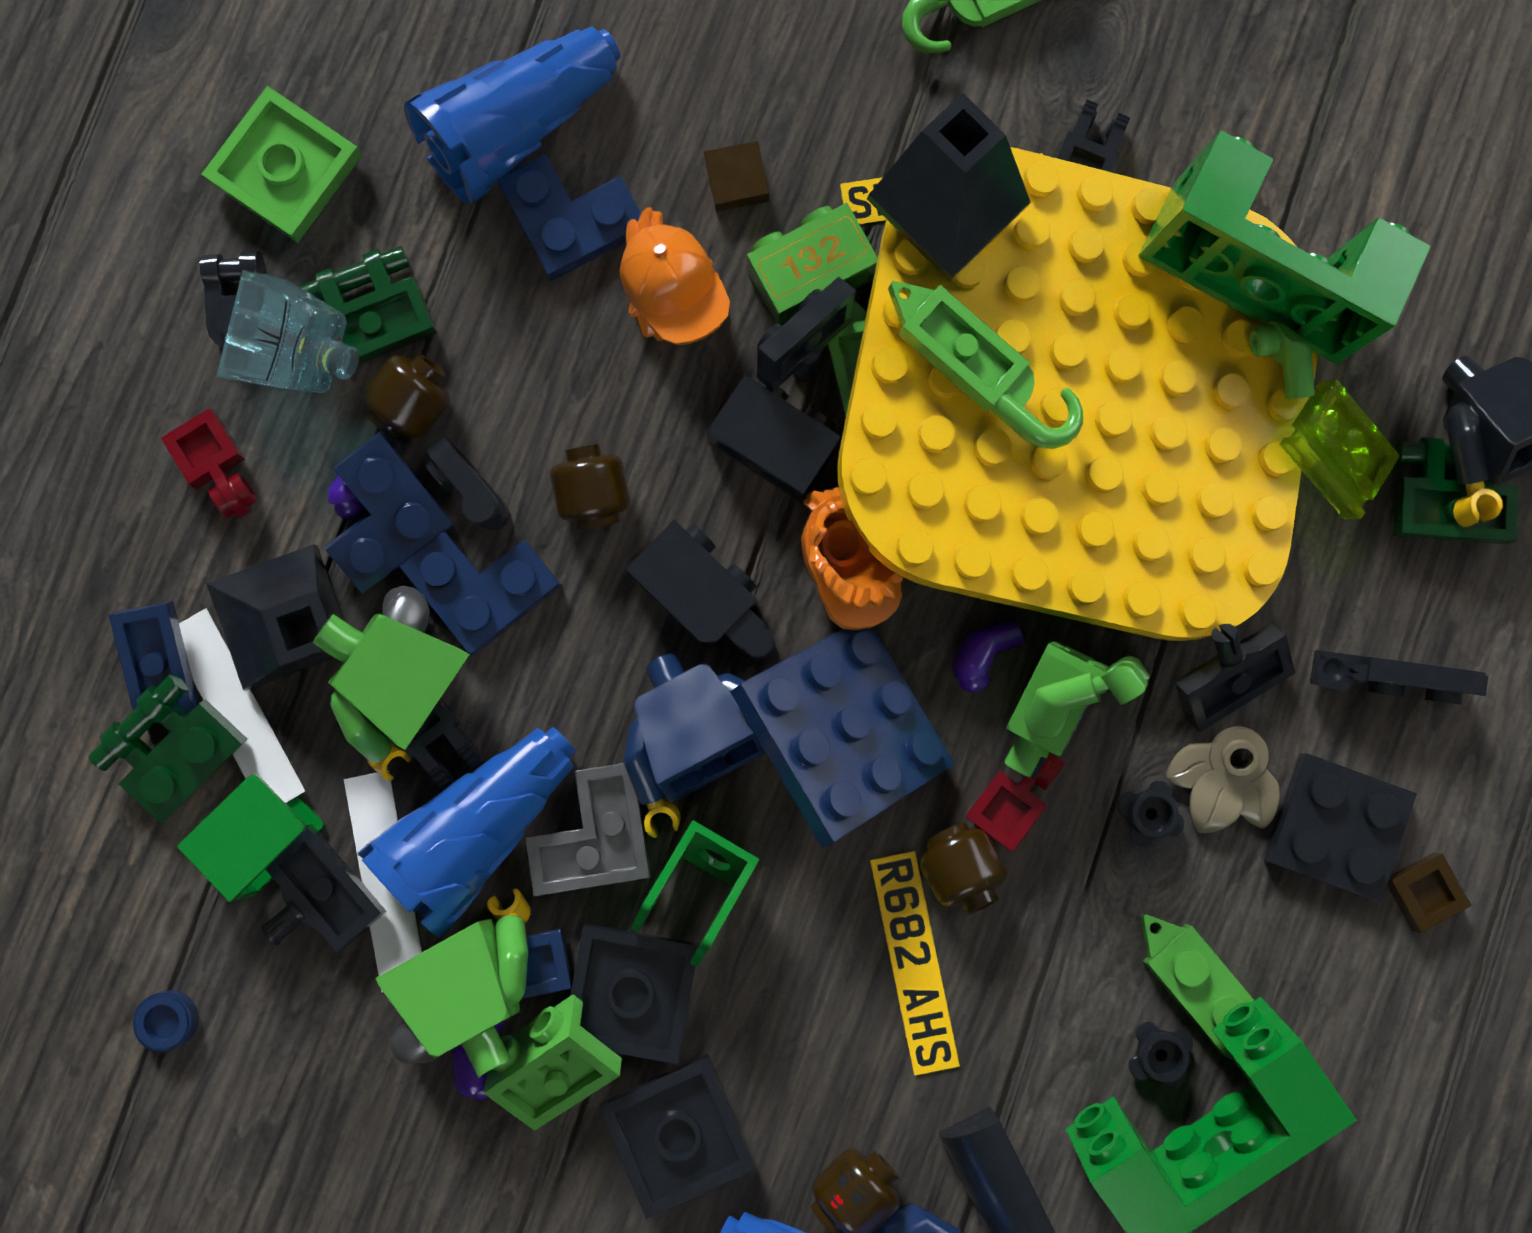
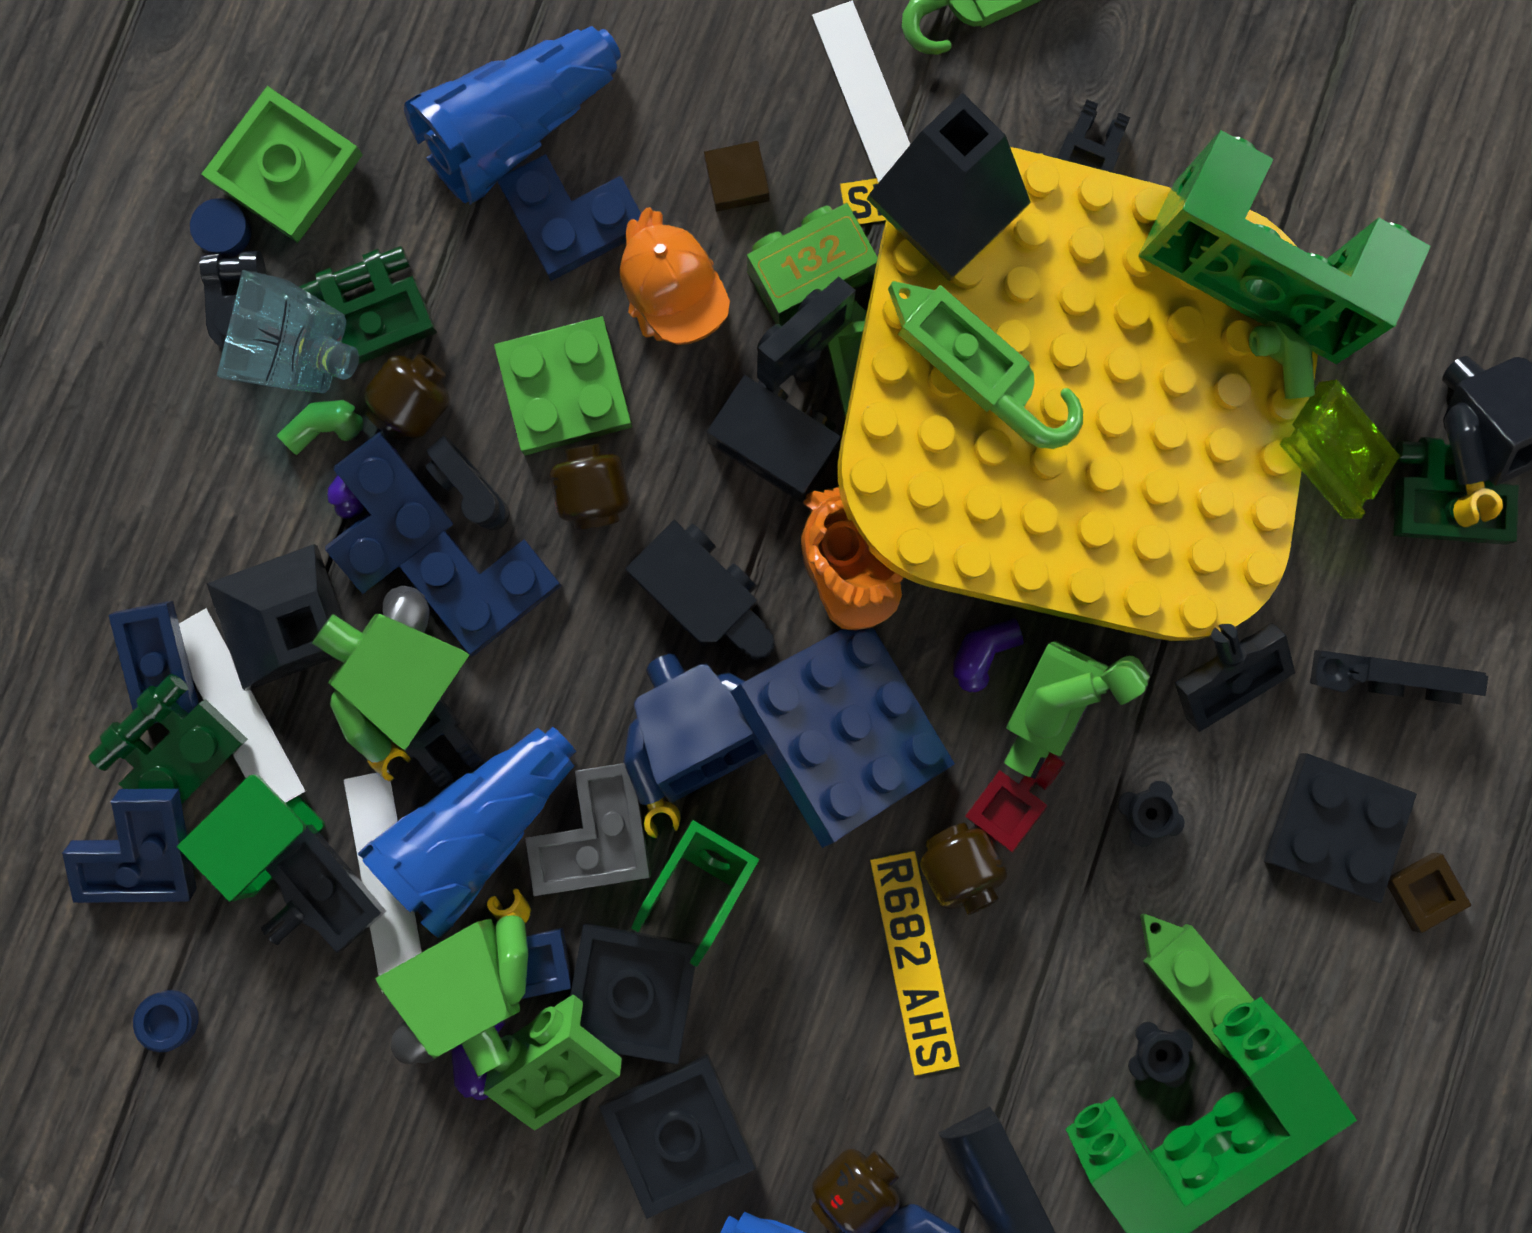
dark red plate [161,408,258,519] -> none
dark tan plate [1165,726,1280,833] -> none
none -> dark blue plate [62,789,197,903]
none -> dark blue tile [190,198,252,259]
none -> bright green arm [276,400,364,455]
none -> bright green plate [494,316,632,456]
none -> white sticker [812,0,910,183]

